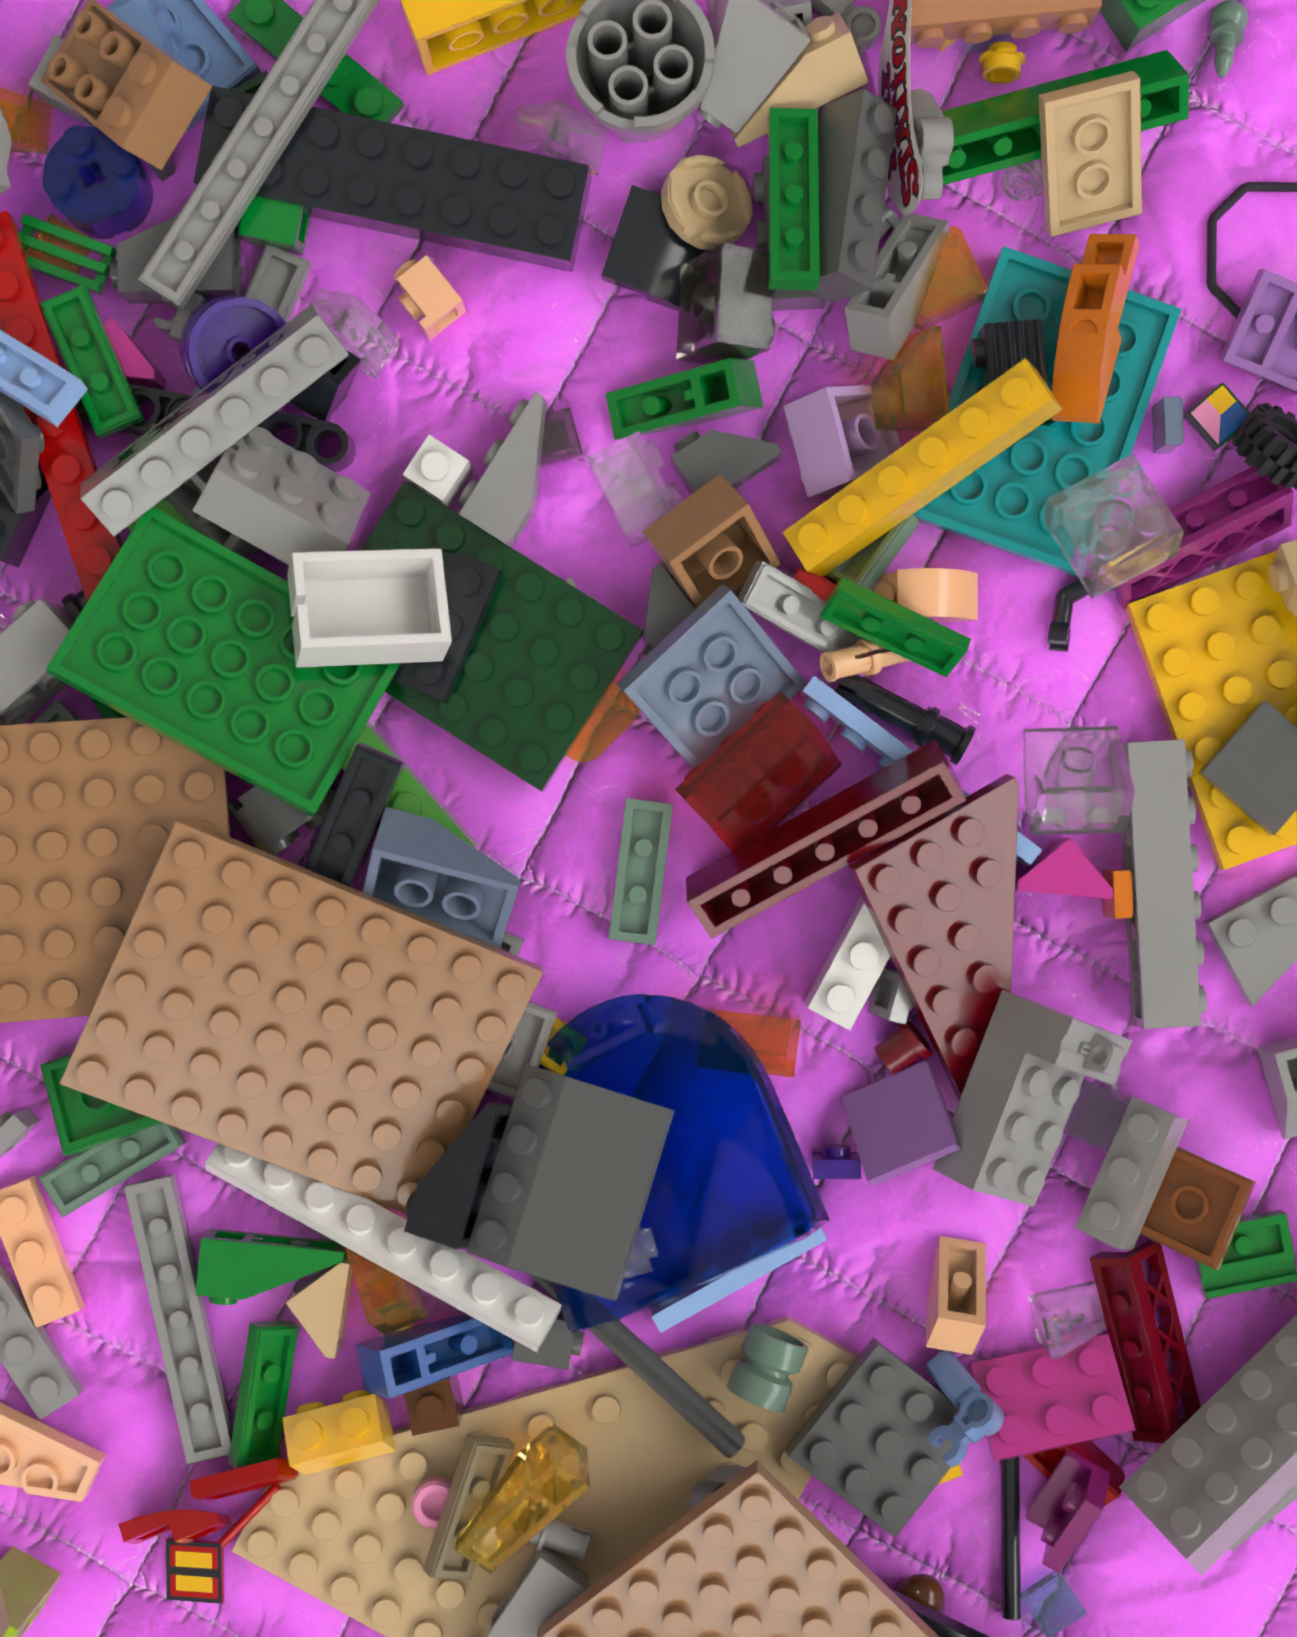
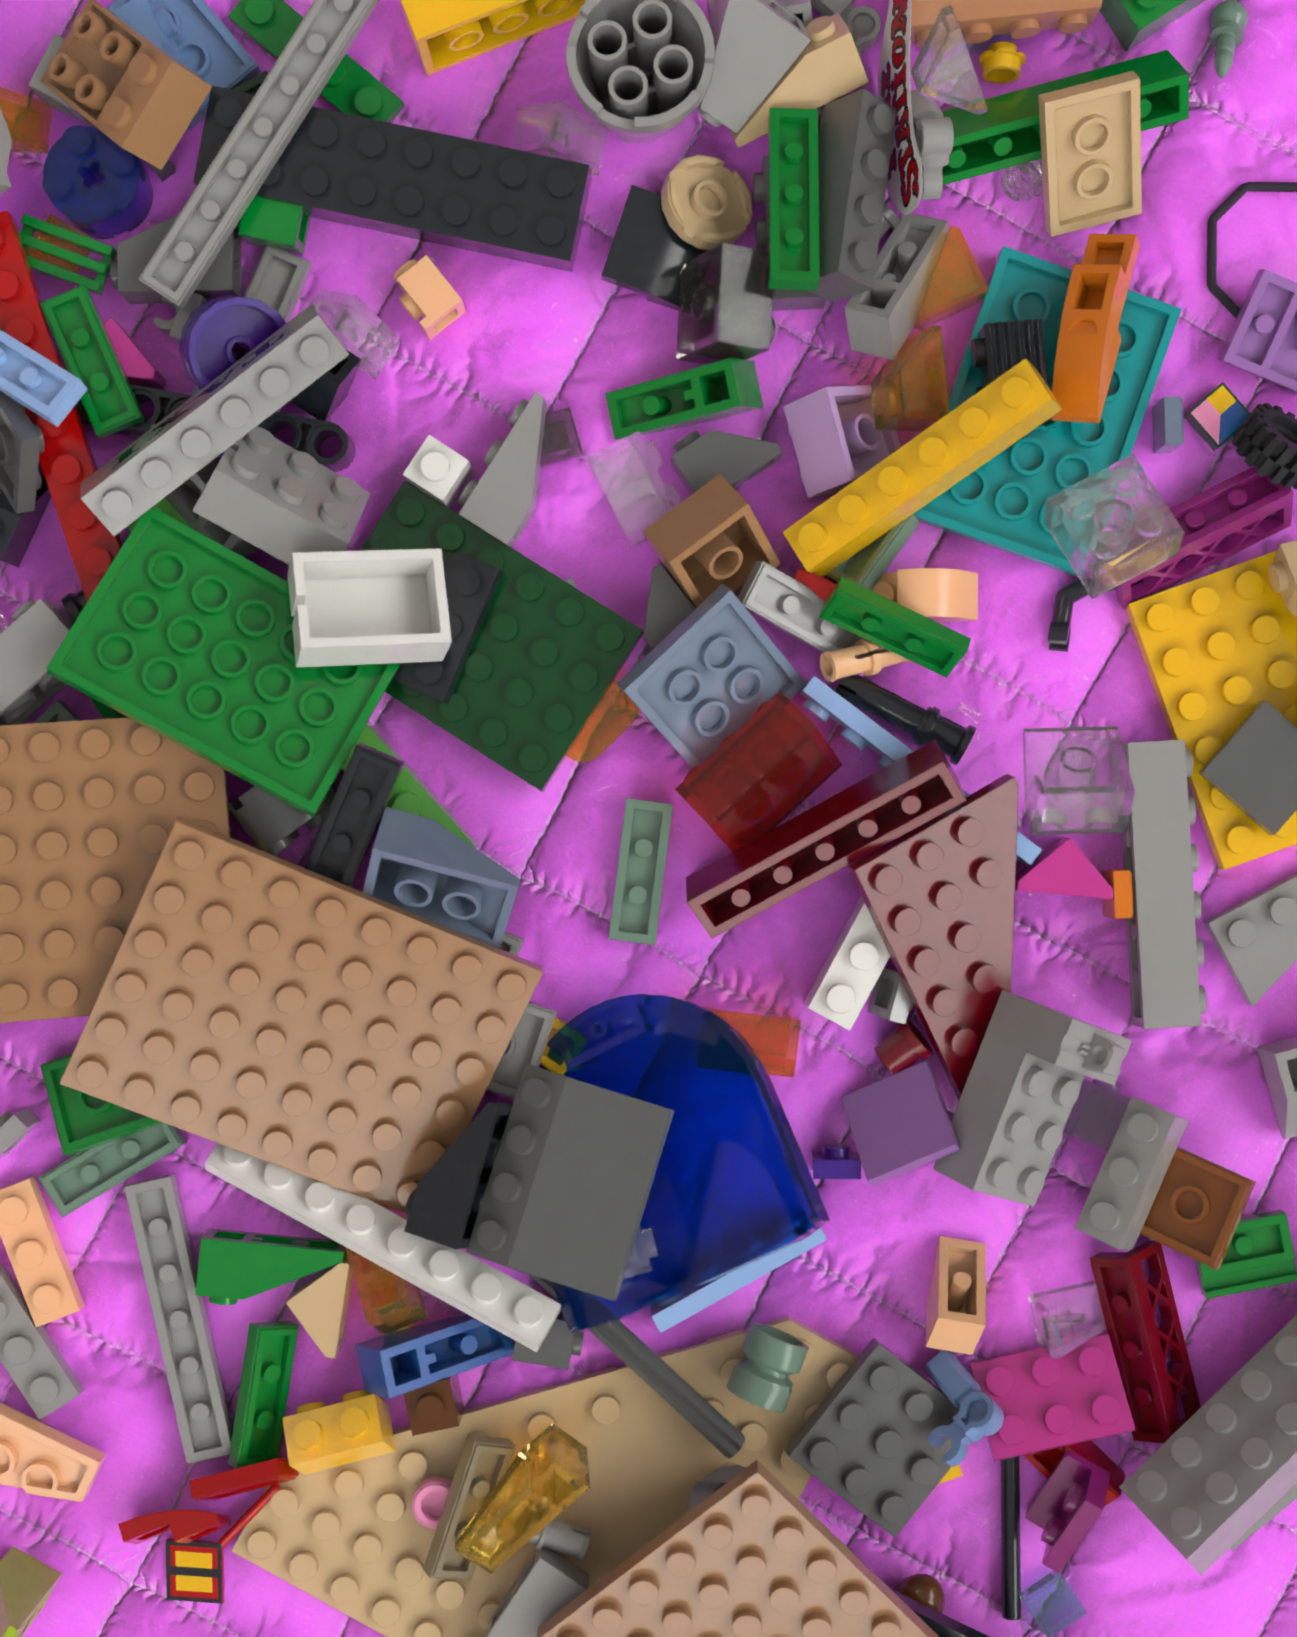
none -> clear slope [911,5,988,115]

